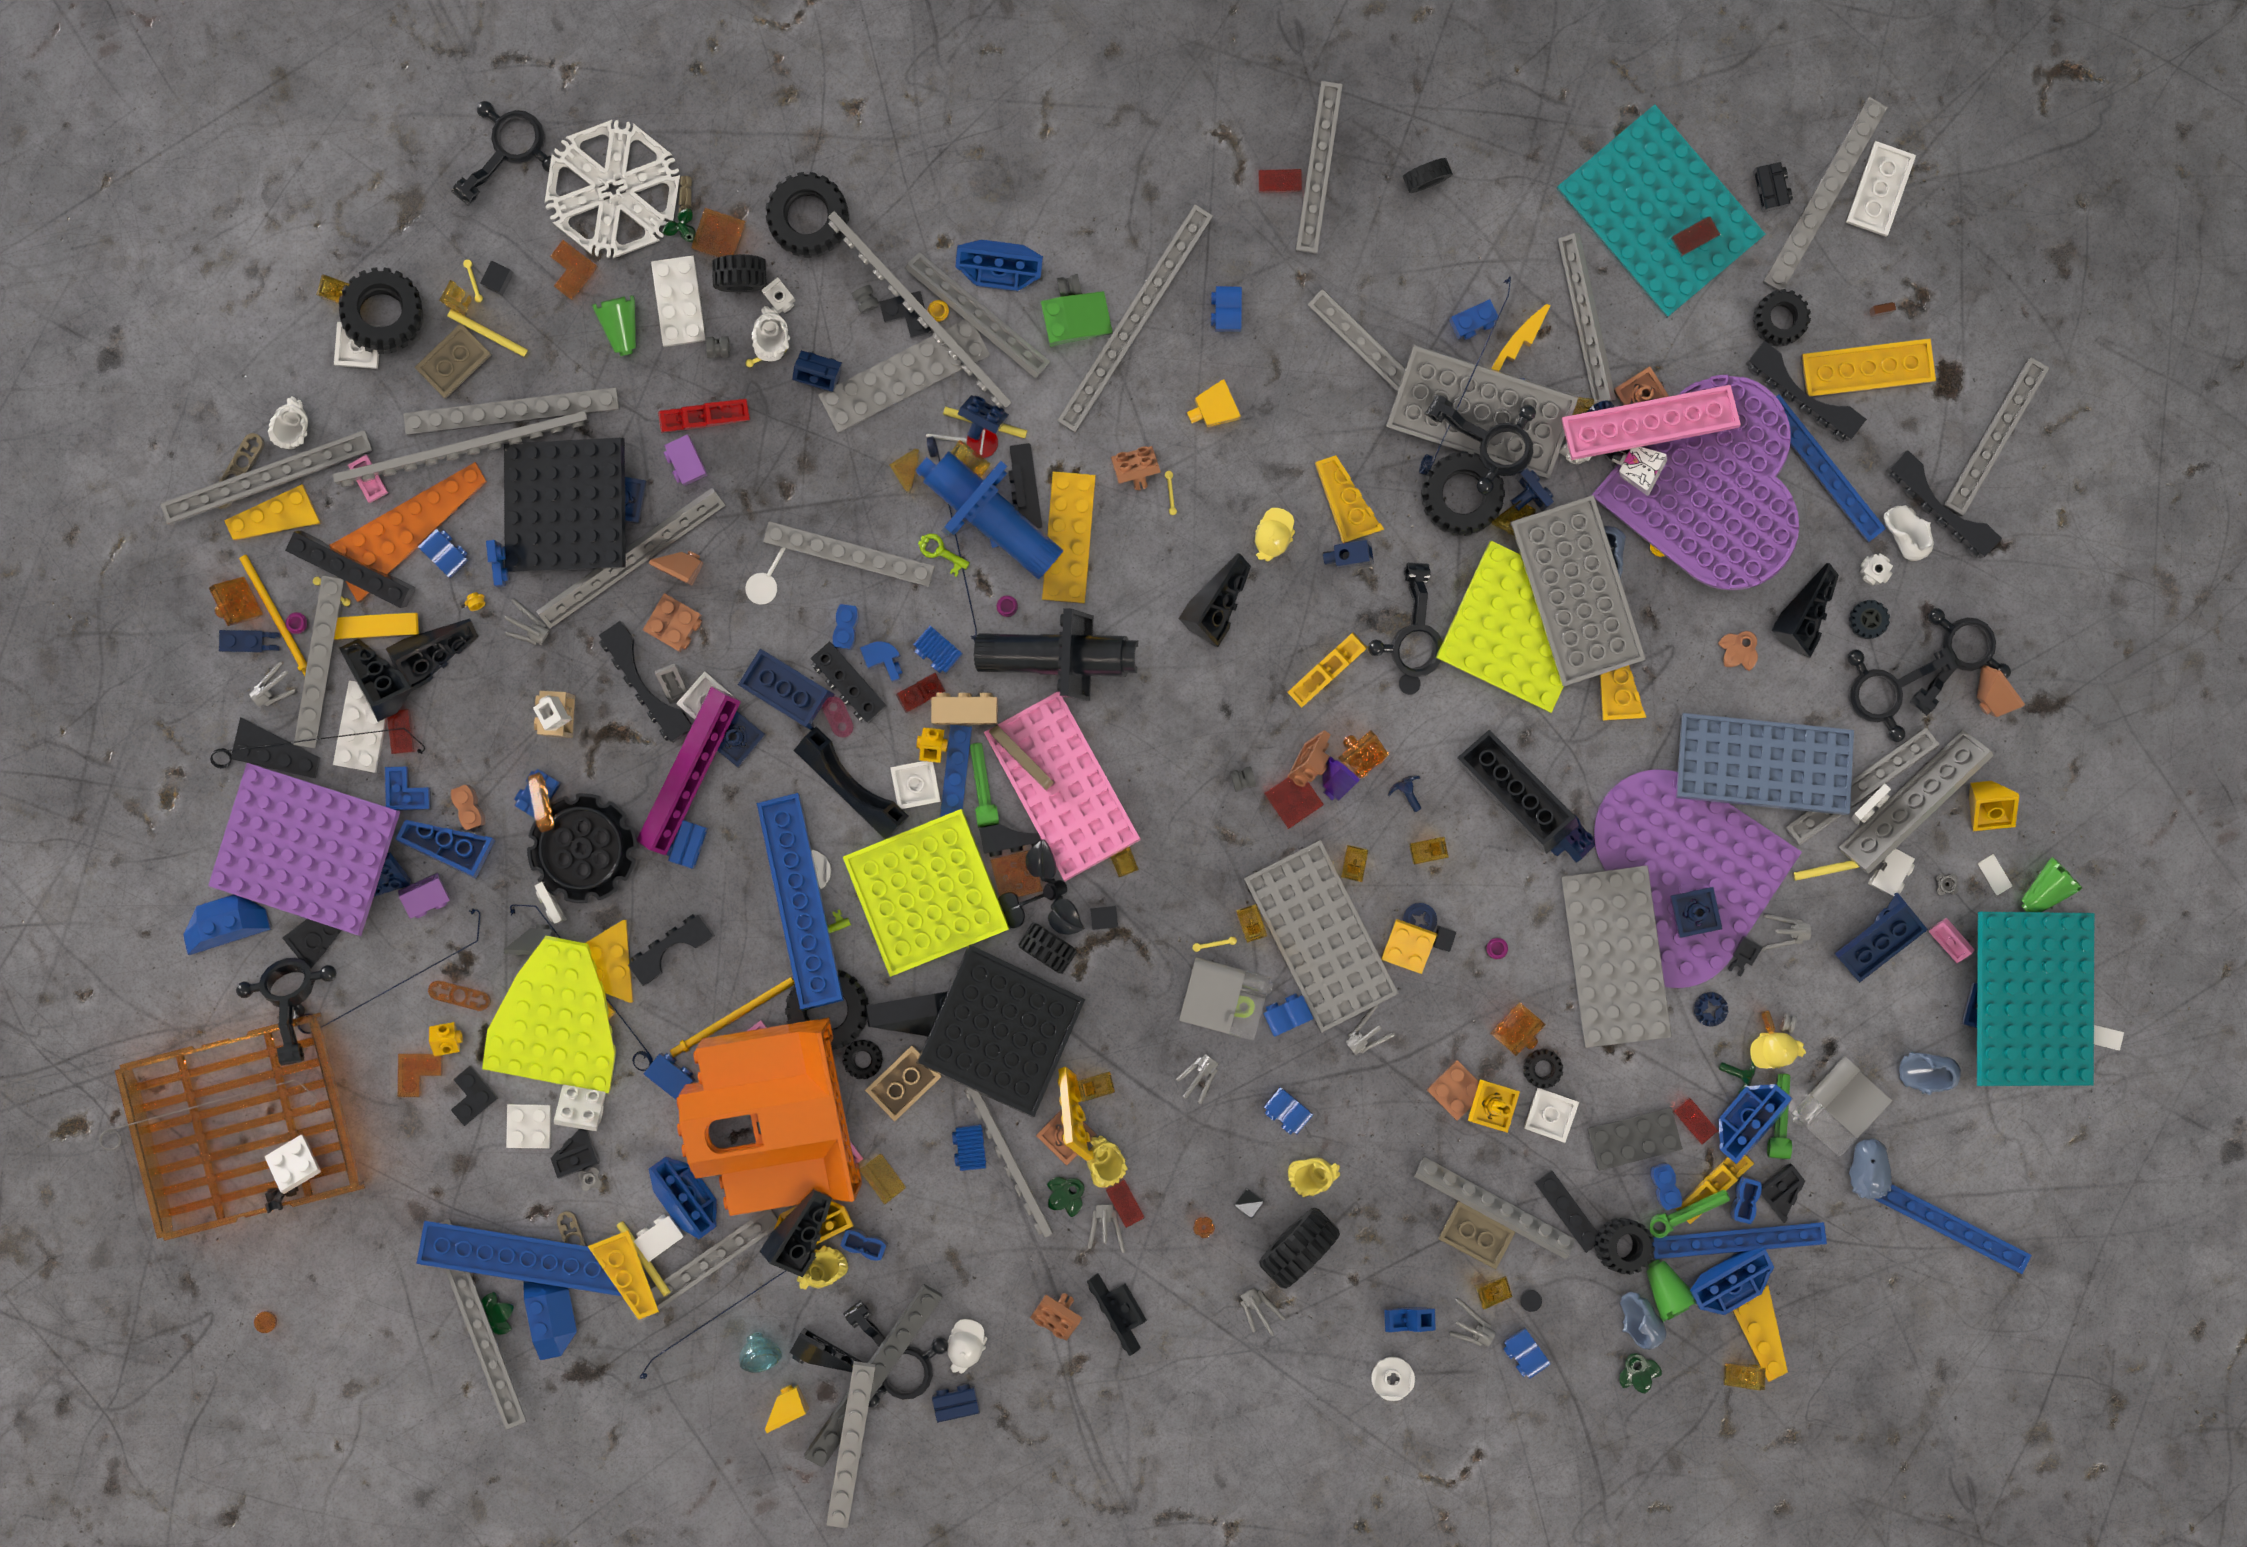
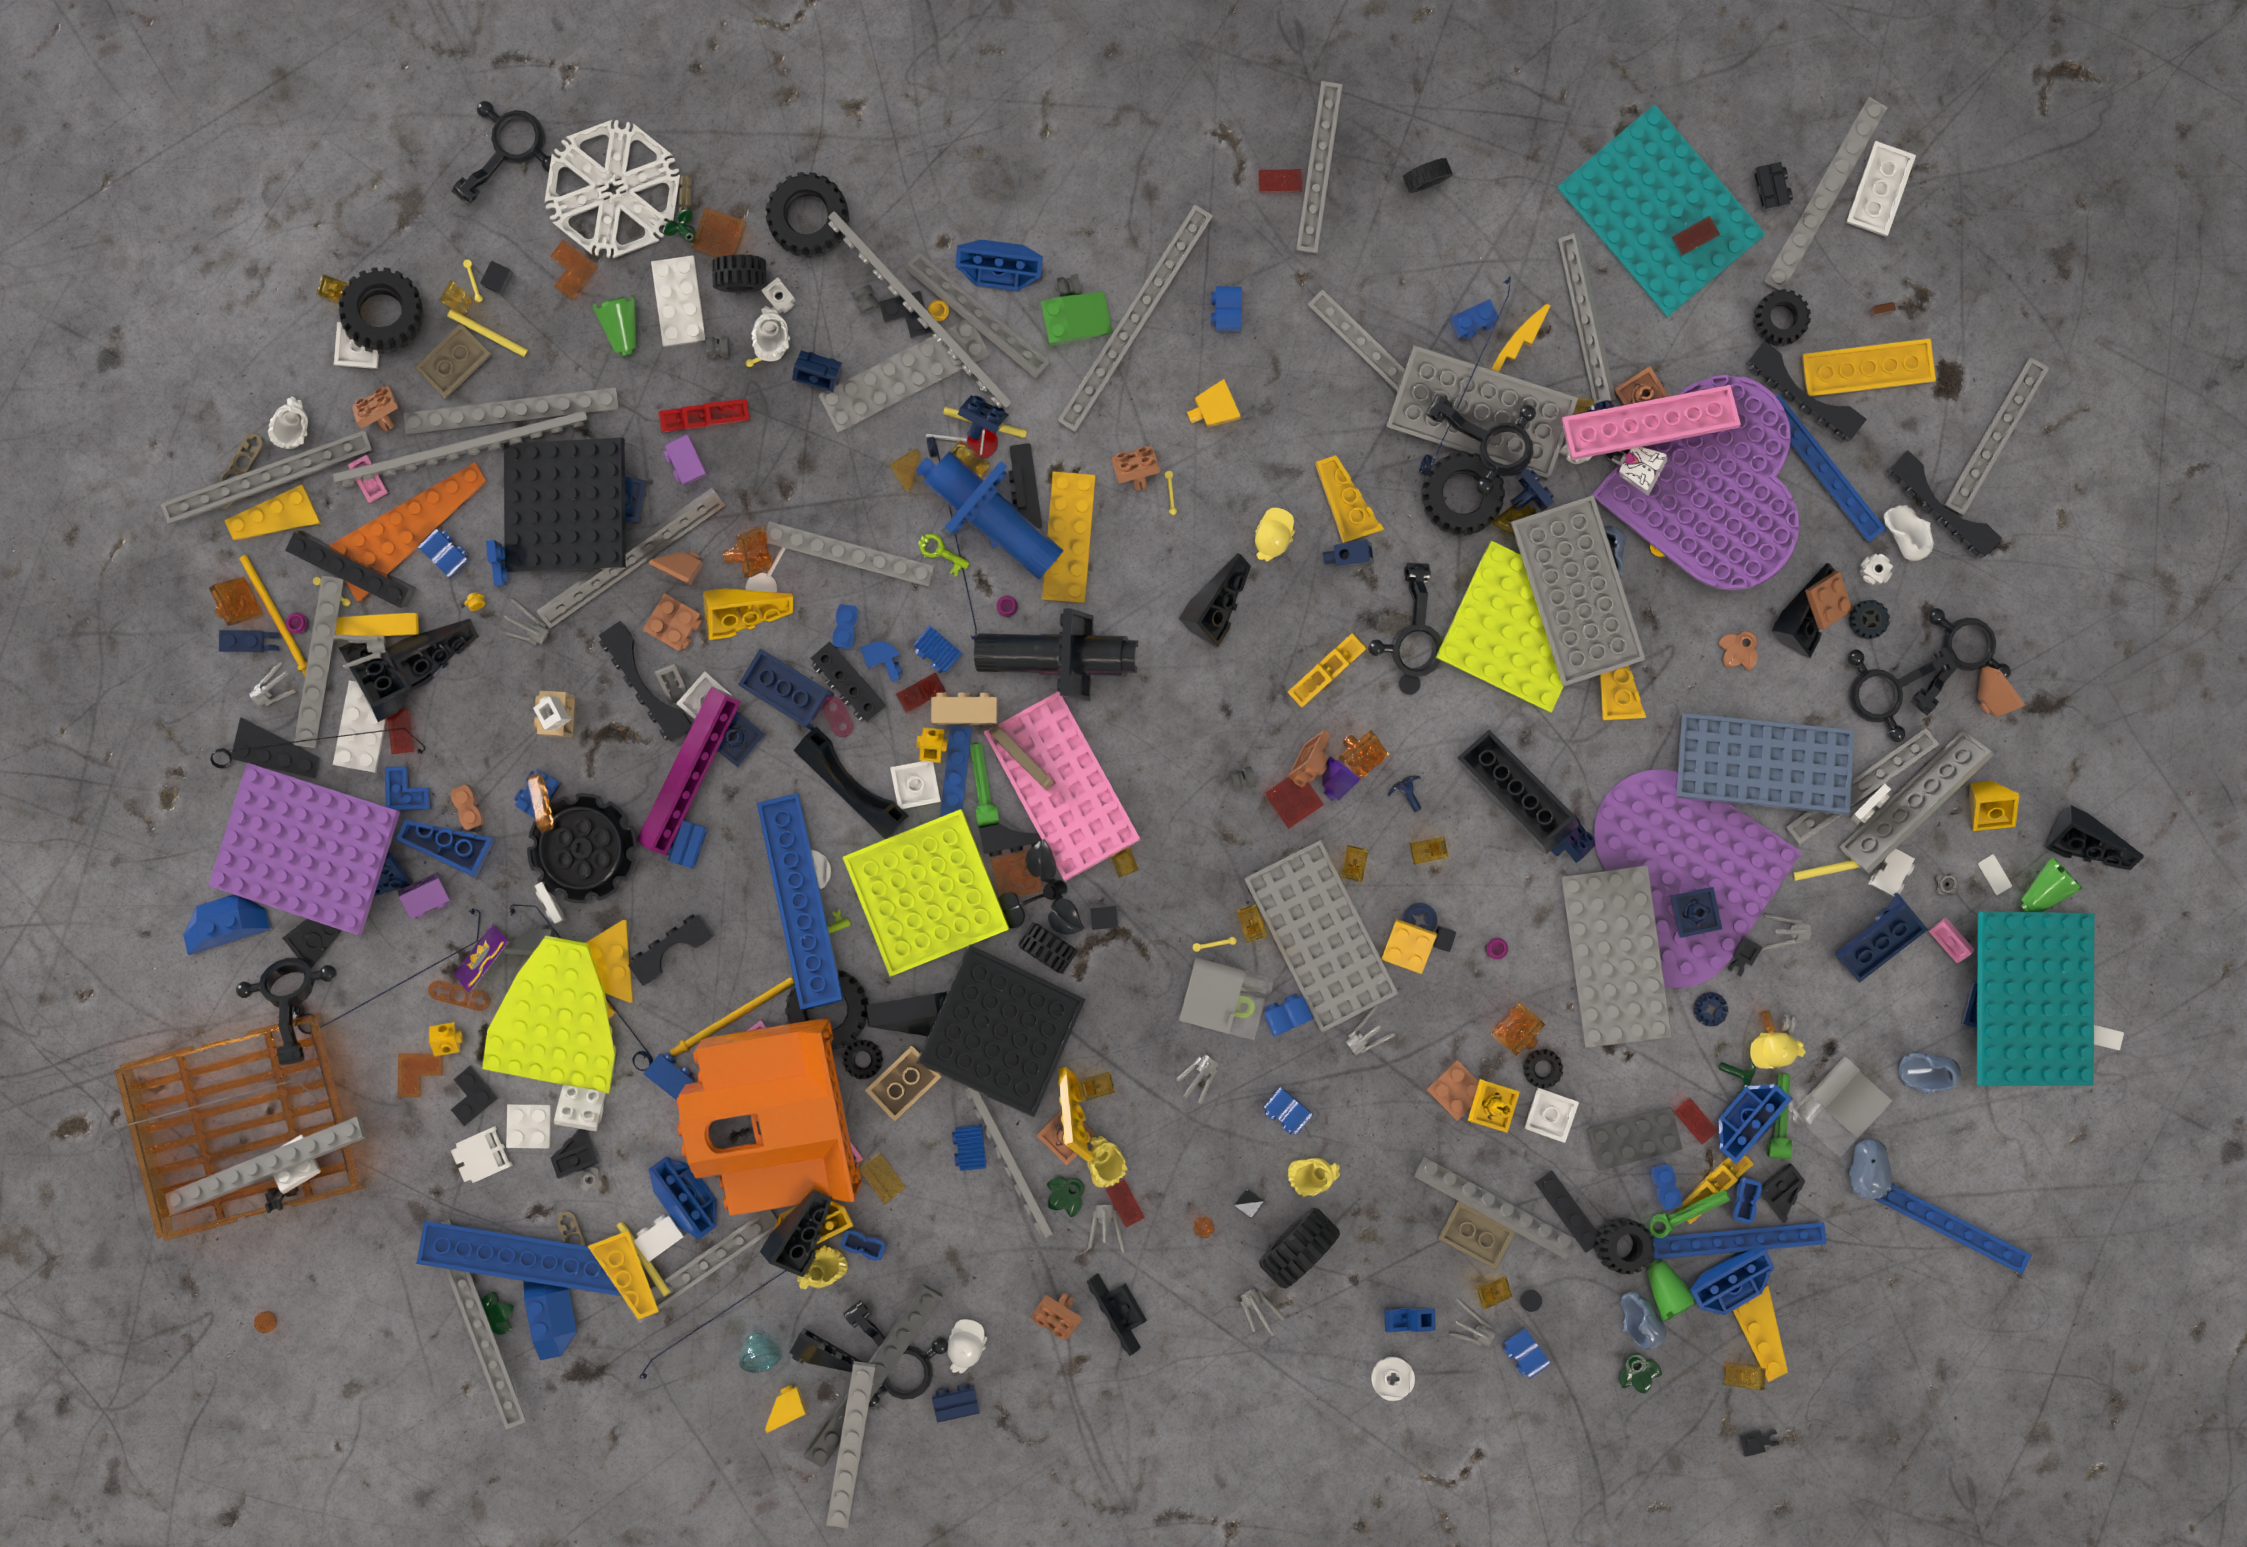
none -> light grey plate [165,1117,366,1215]
none -> light grey plant [333,634,386,669]
none -> nougat plate [352,385,398,432]
none -> white plate [451,1126,513,1183]
none -> dark purple sticker [453,923,508,993]
none -> yellow wedge [703,588,793,640]
none -> clear orange plate [723,526,772,578]
none -> black plate [1739,1430,1780,1457]
none -> nougat plate [1805,571,1853,629]
none -> black wedge [2046,805,2144,870]

